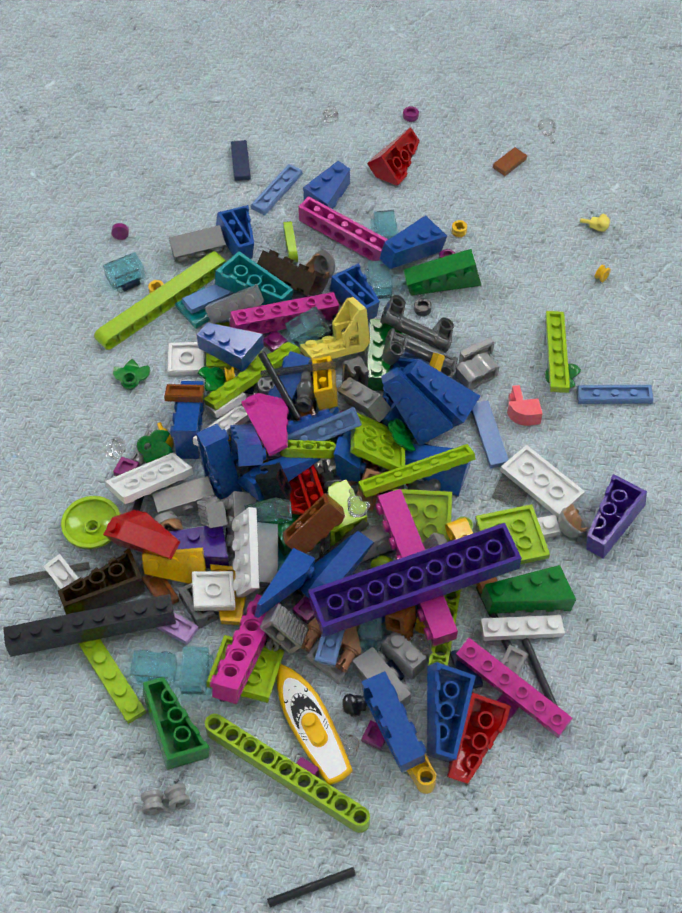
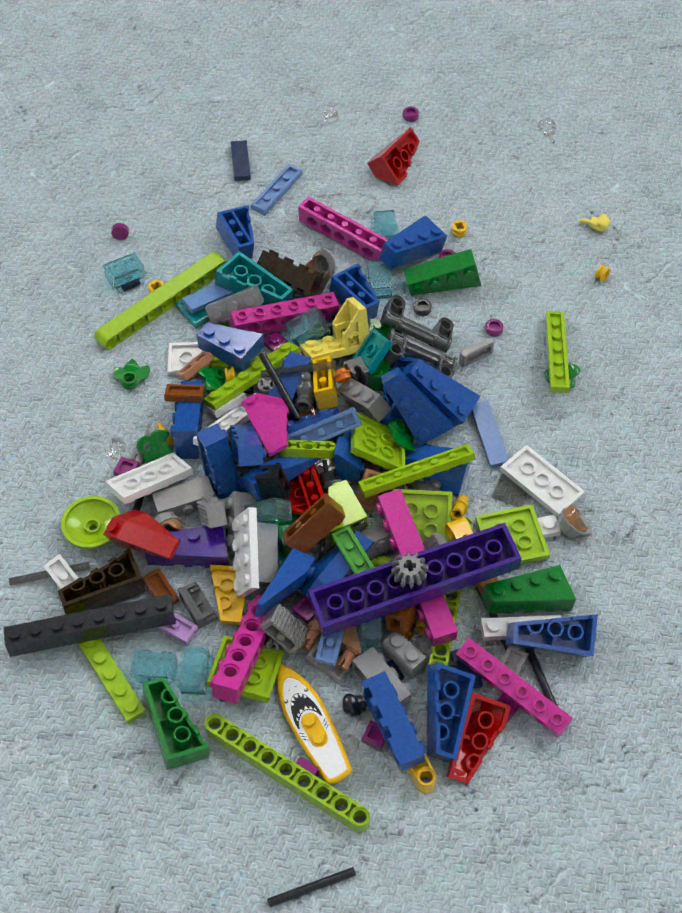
light grey wheel [141,790,165,815] -> none
yellow wing [142,548,206,584] -> none
light grey wheel [164,783,190,810] -> none
light grey brick [169,225,225,262] -> none
white tile [192,571,235,611] -> none
lime beam [283,221,298,263] -> none
blue wedge [303,161,350,209] -> none
clear piece [347,488,370,518] -> none
yellow tile [429,352,445,371] -> none
light grey brick [455,352,499,390] -> none
dark orange tile [493,147,527,176] -> none
coral brick [507,385,543,426] -> none
medium blue tile [576,385,654,404] -> none
dark purple wedge [586,474,647,559] -> none
none -> nougat plate [176,352,214,381]
none -> bright green tile [331,525,374,574]
none -> orange plate [333,367,351,383]
none -> teal tile [353,328,393,375]
none -> light grey gear [391,551,428,589]
none -> yellow pin [451,494,469,520]
none -> magenta tile [485,319,503,337]
none -> blue wedge [505,614,598,657]

